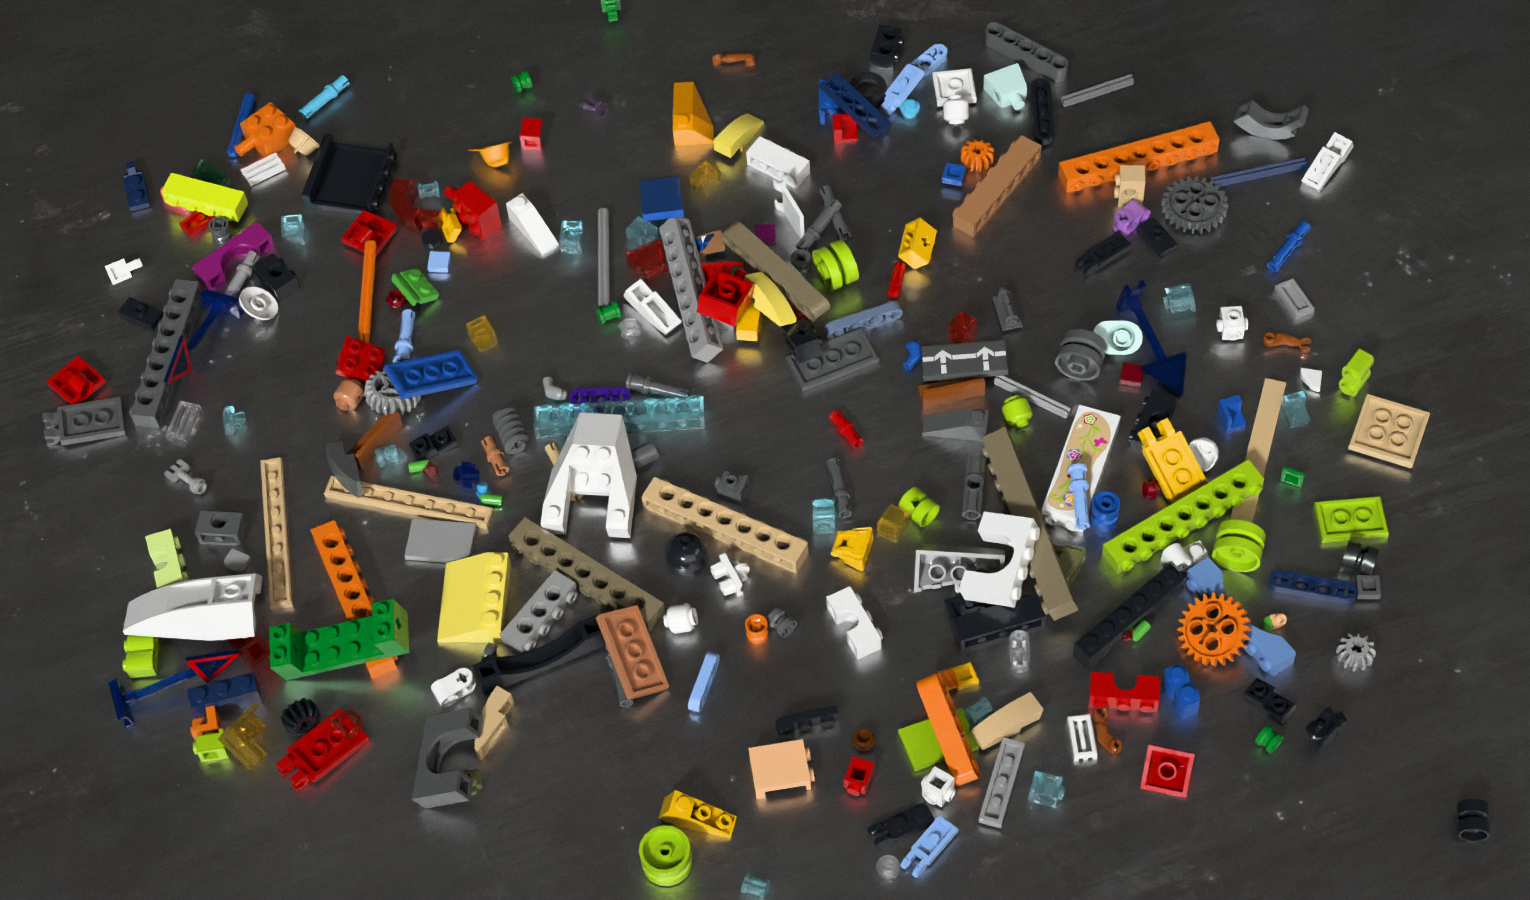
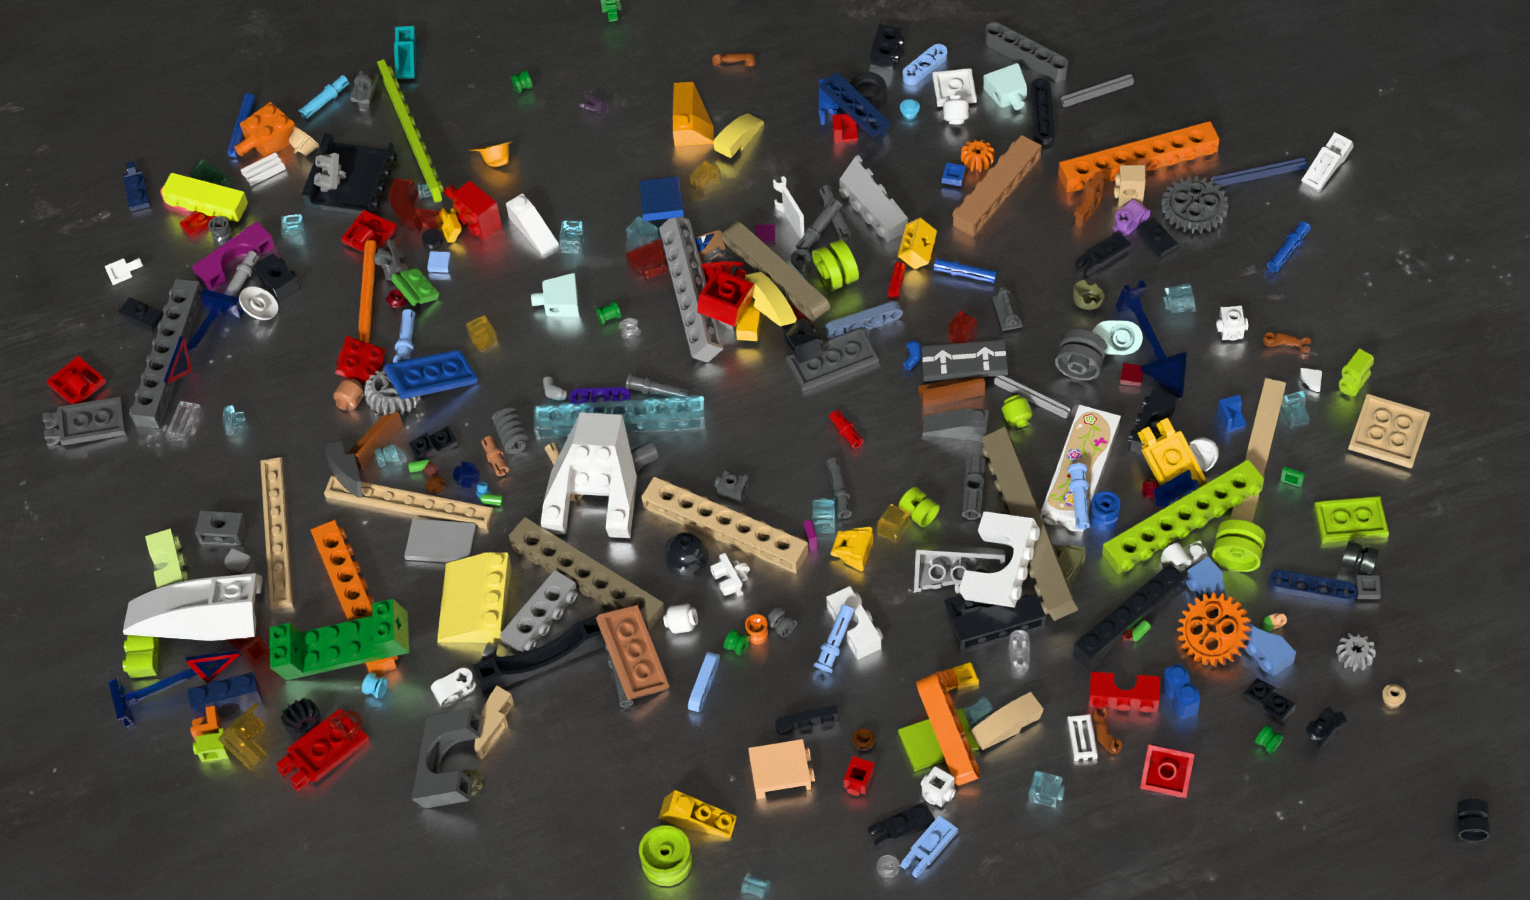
light grey hinge [164,459,207,494] -> none
red panel [520,118,543,150] -> none
light grey axle [598,208,610,308] -> none
white slope [623,279,682,335] -> none
white brick [746,136,810,189] -> none
light blue hinge [880,64,925,116] -> none
light grey plate [979,737,1025,828] -> none
dark grey arch [1233,100,1309,140] -> none
light grey tile [1274,278,1315,320] -> none
none -> light grey hips [314,153,346,192]
none -> dark grey hips [350,71,379,107]
none -> medium azure wheel [362,672,389,699]
none -> dark grey hips [374,239,408,281]
none -> lime plate [377,59,444,203]
none -> teal slope [394,26,417,79]
none -> reddish brown plate [425,475,446,494]
none -> light aqua torso [531,273,579,317]
none -> clear tile [703,247,732,263]
none -> green wheel [724,628,750,656]
none -> magenta tile [803,520,818,550]
none -> light blue pin [813,605,855,673]
none -> light grey wedge [839,155,908,242]
none -> blue pin [934,258,997,284]
none -> olive hair [1073,279,1105,310]
none -> dark orange plate [1074,172,1105,228]
none -> clear blue hinge [1153,470,1200,507]
none -> tan plate [1382,684,1406,707]

